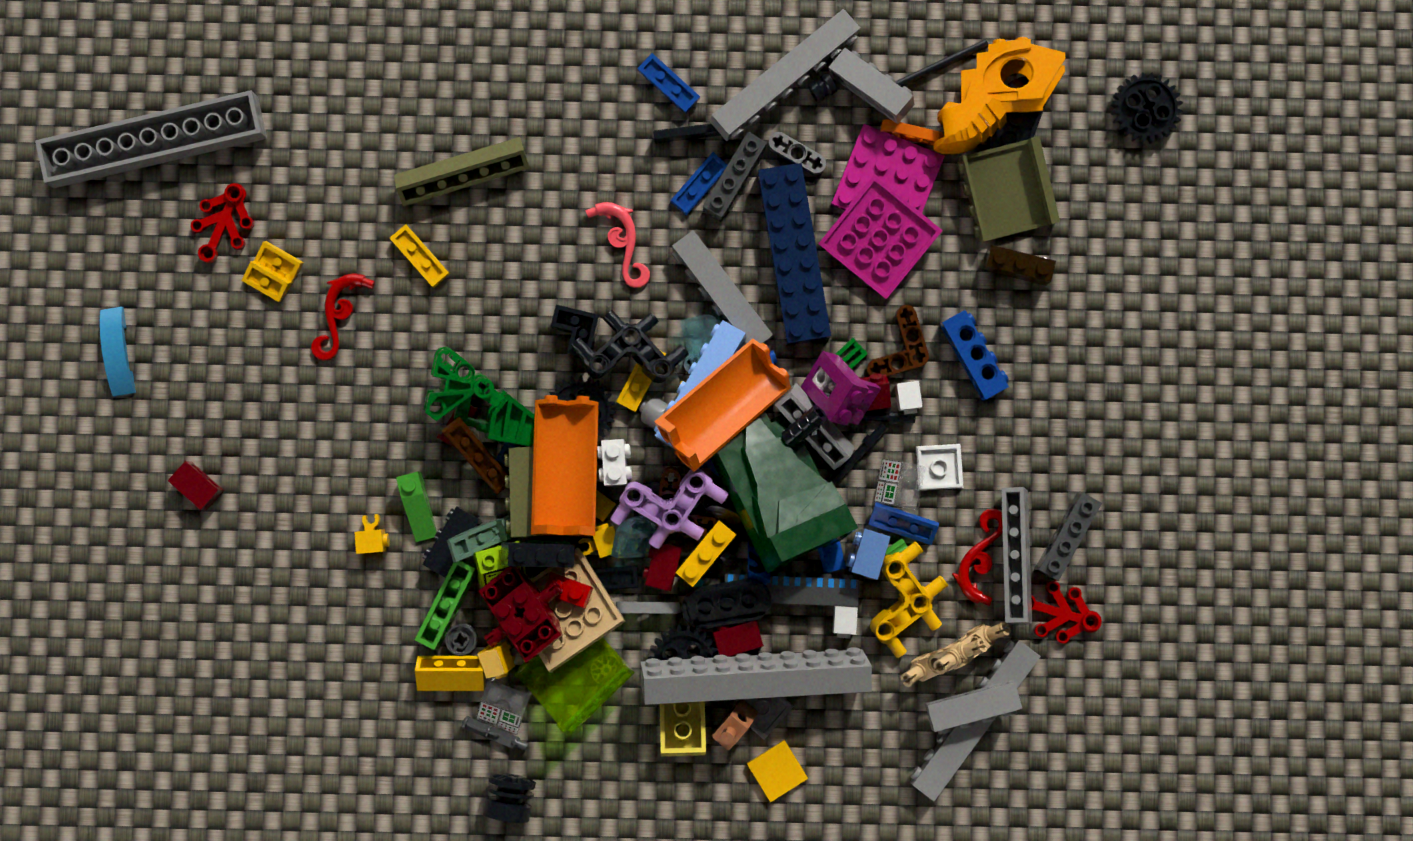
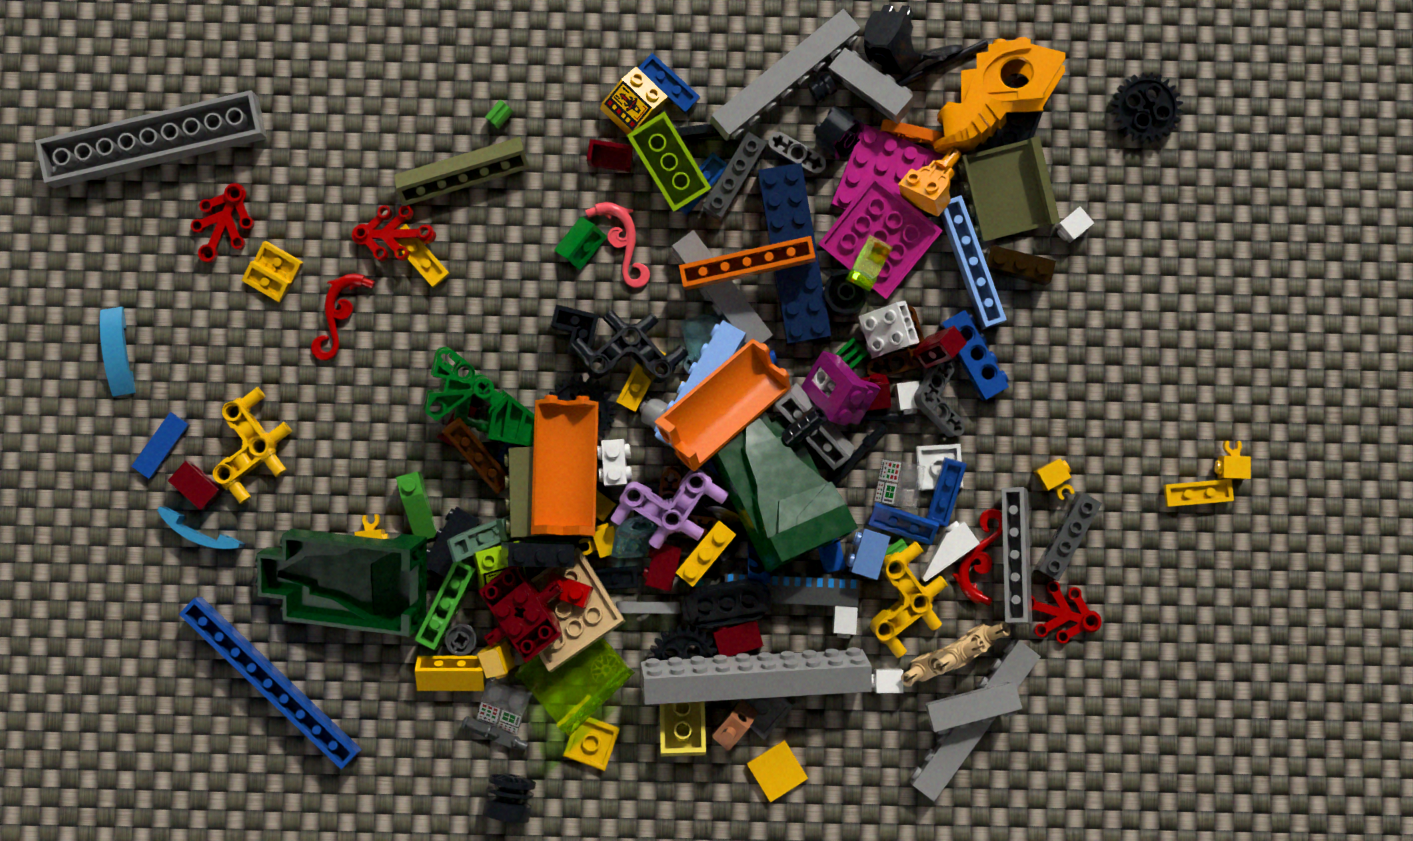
none -> blue tile [131,412,190,479]
none -> dark azure slope [157,506,245,549]
none -> blue brick [179,597,362,770]
none -> yellow pin [213,387,292,504]
none -> dark green panel [255,529,427,637]
none -> red plant [352,205,436,262]
none -> bright green piece [485,100,513,129]
none -> green panel [554,217,607,270]
none -> yellow tile [563,713,620,771]
none -> dark red panel [586,139,635,173]
none -> yellow piece [600,67,668,135]
none -> lime brick [627,111,711,212]
none -> orange brick [679,236,817,290]
none -> black brick [813,106,864,160]
none -> black brick [823,270,869,317]
none -> clear neon green panel [846,235,893,291]
none -> white brick [858,301,920,358]
none -> black hips [863,5,963,75]
none -> white brick [872,669,903,693]
none -> light orange brick [898,147,962,217]
none -> dark red brick [913,326,967,369]
none -> dark grey beam [914,359,965,437]
none -> white slope [920,521,980,582]
none -> blue tile [926,457,967,527]
none -> light blue brick [940,195,1007,330]
none -> yellow brick [1033,458,1074,500]
none -> white brick [1056,207,1094,243]
none -> yellow plate [1163,479,1234,507]
none -> yellow brick [1214,441,1251,480]

